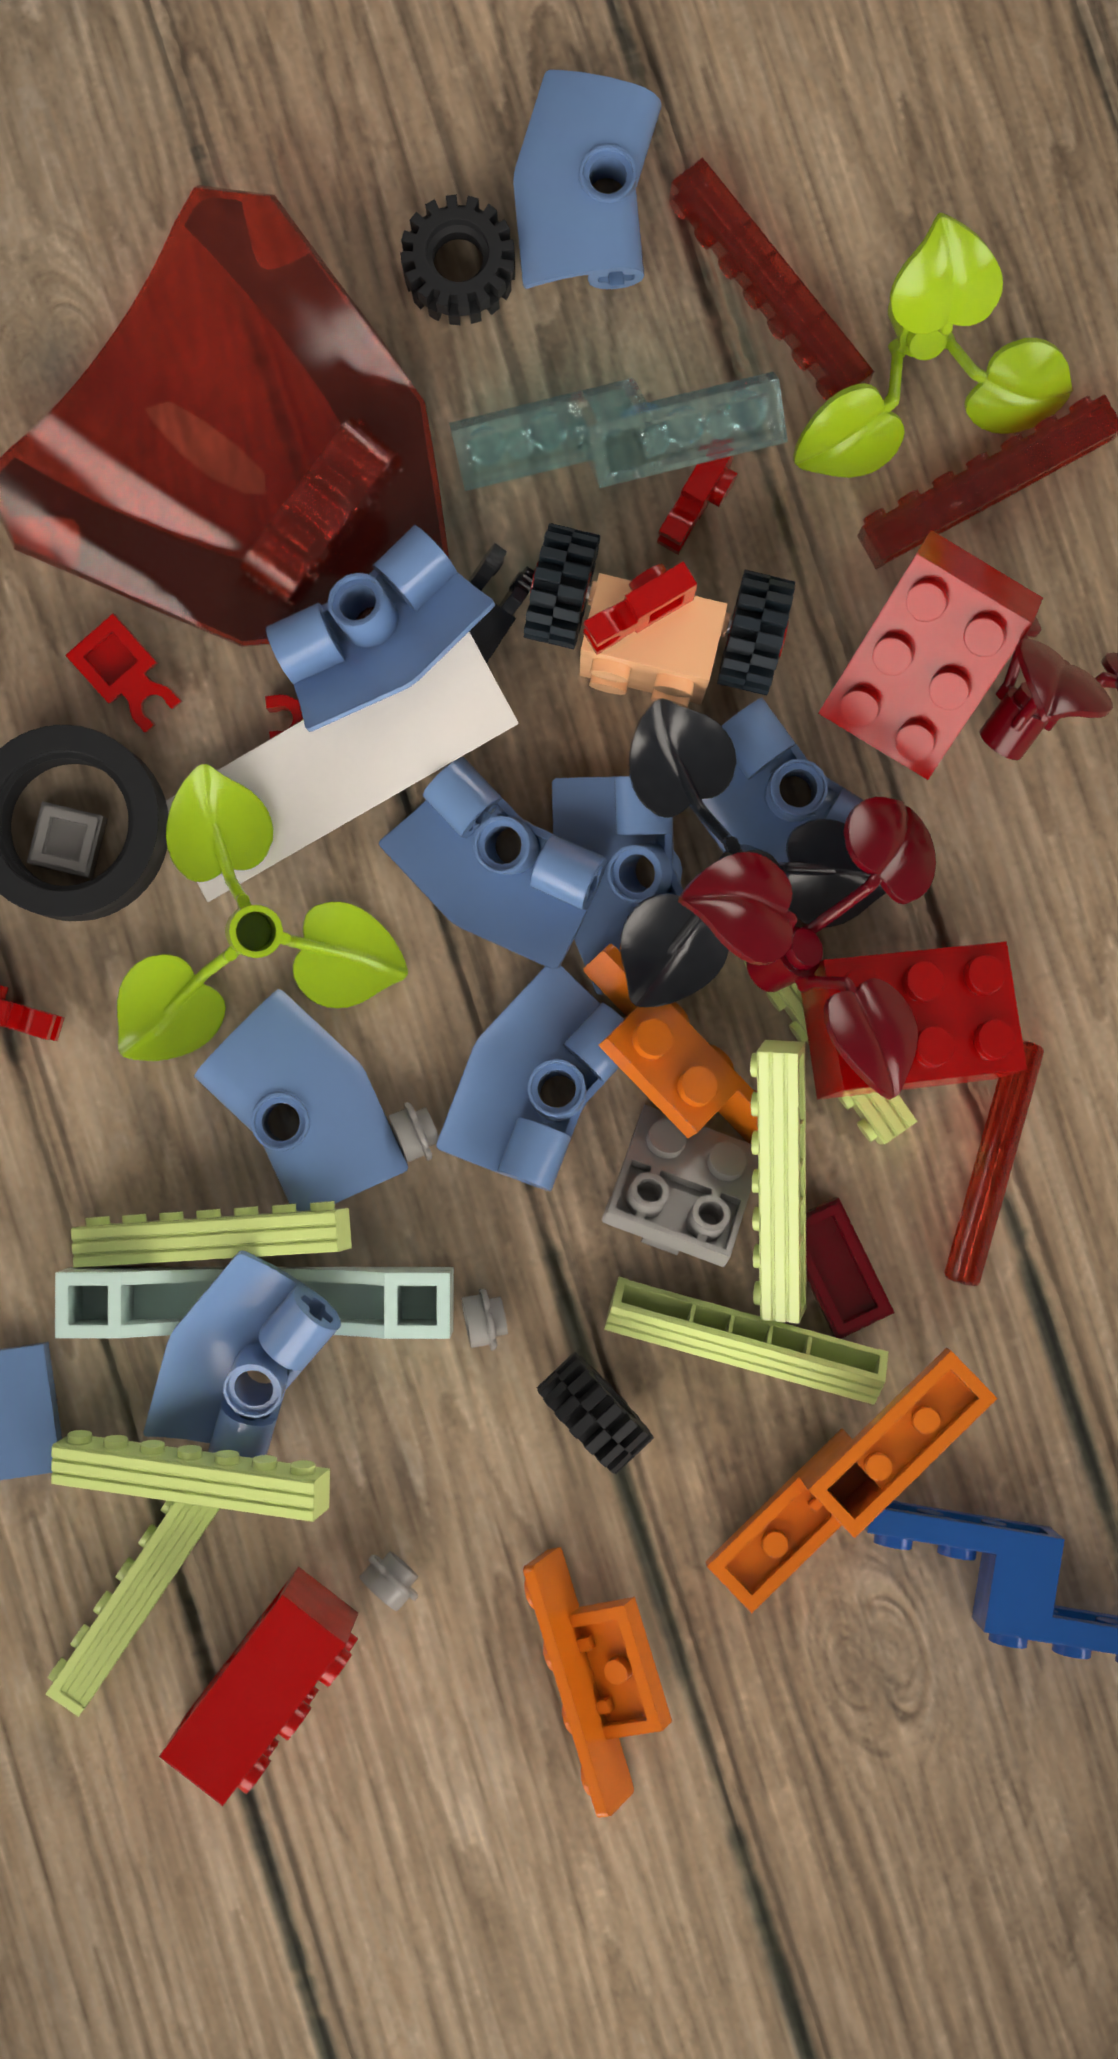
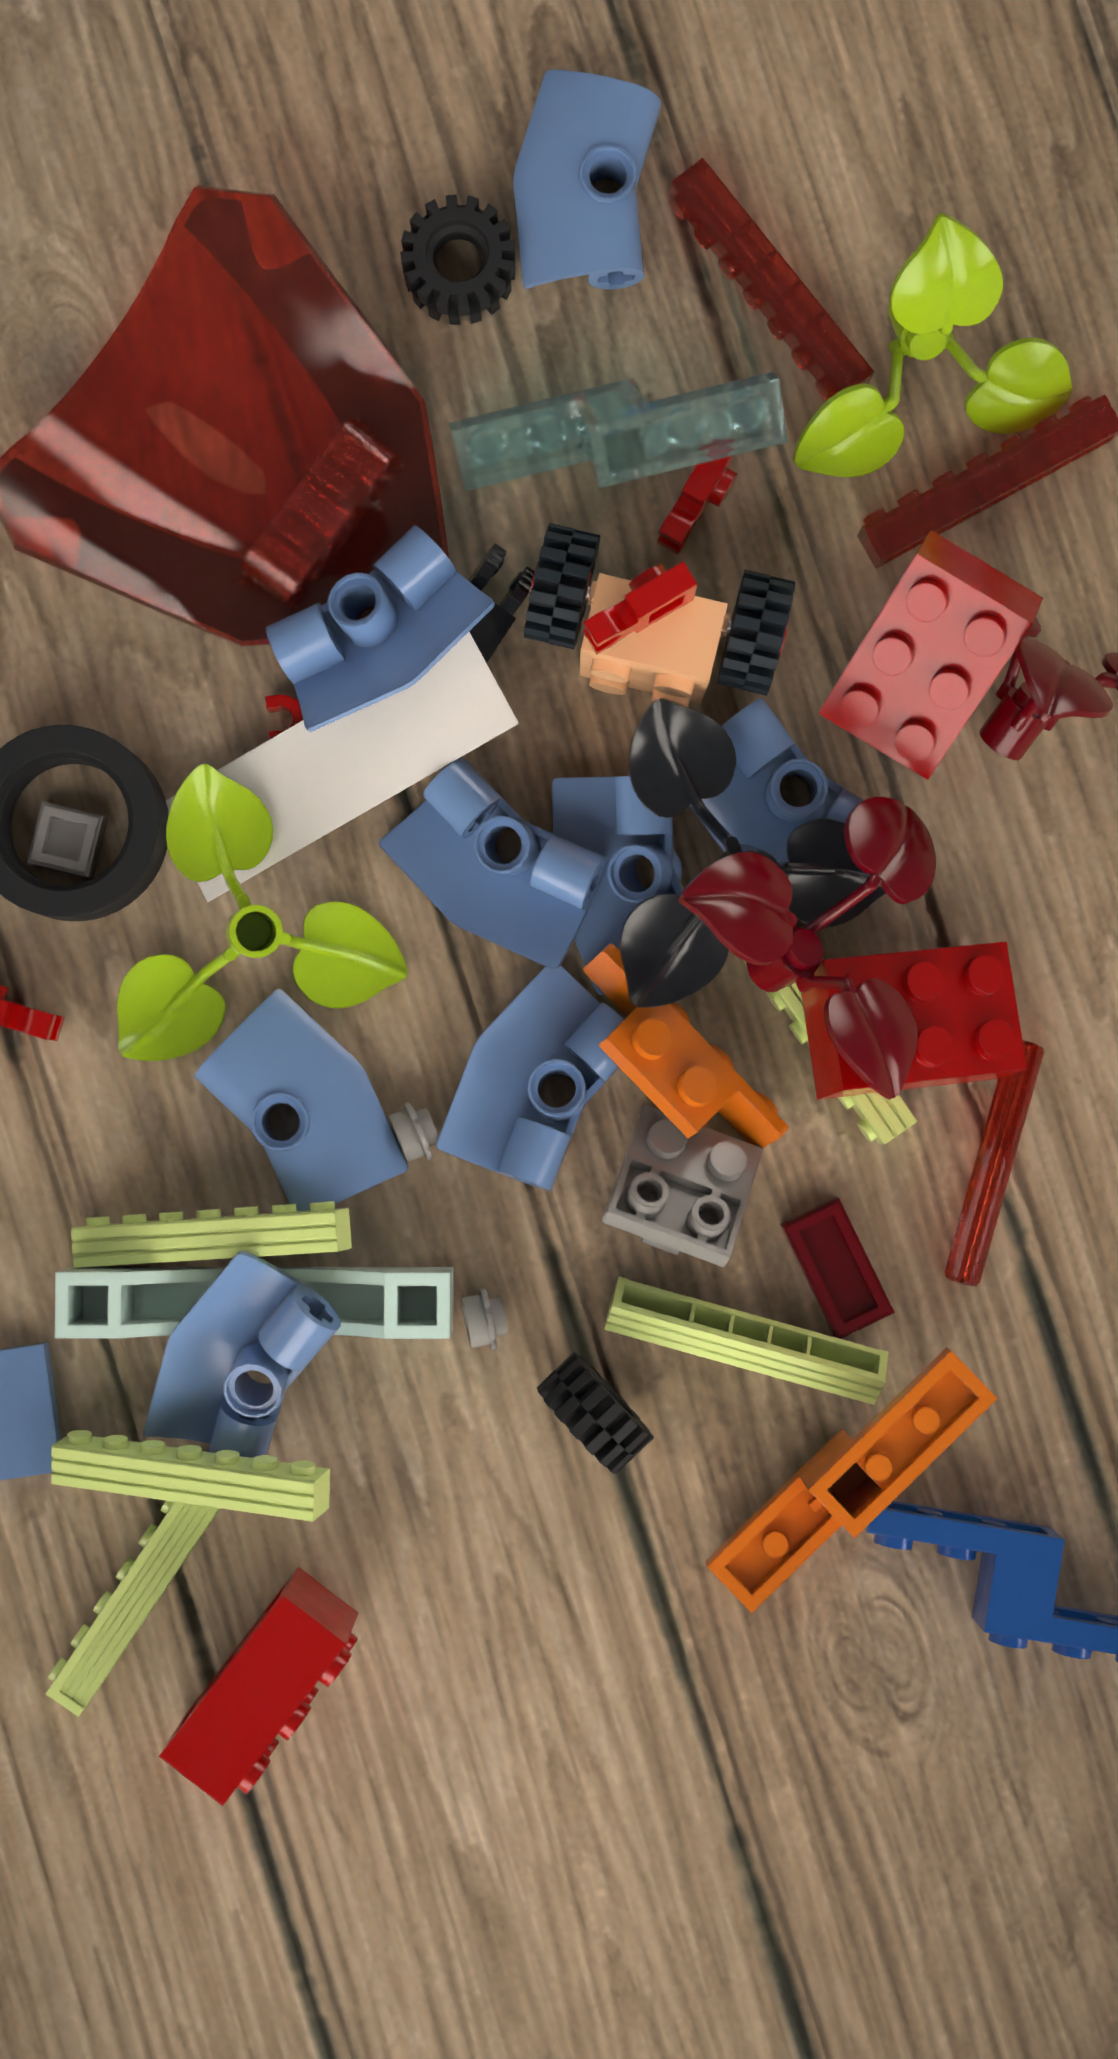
red plate [65,613,183,733] -> none
light grey plate [359,1551,418,1611] -> none
orange bracket [523,1547,672,1818] -> none
yellowish green piece [750,1040,807,1324] -> none

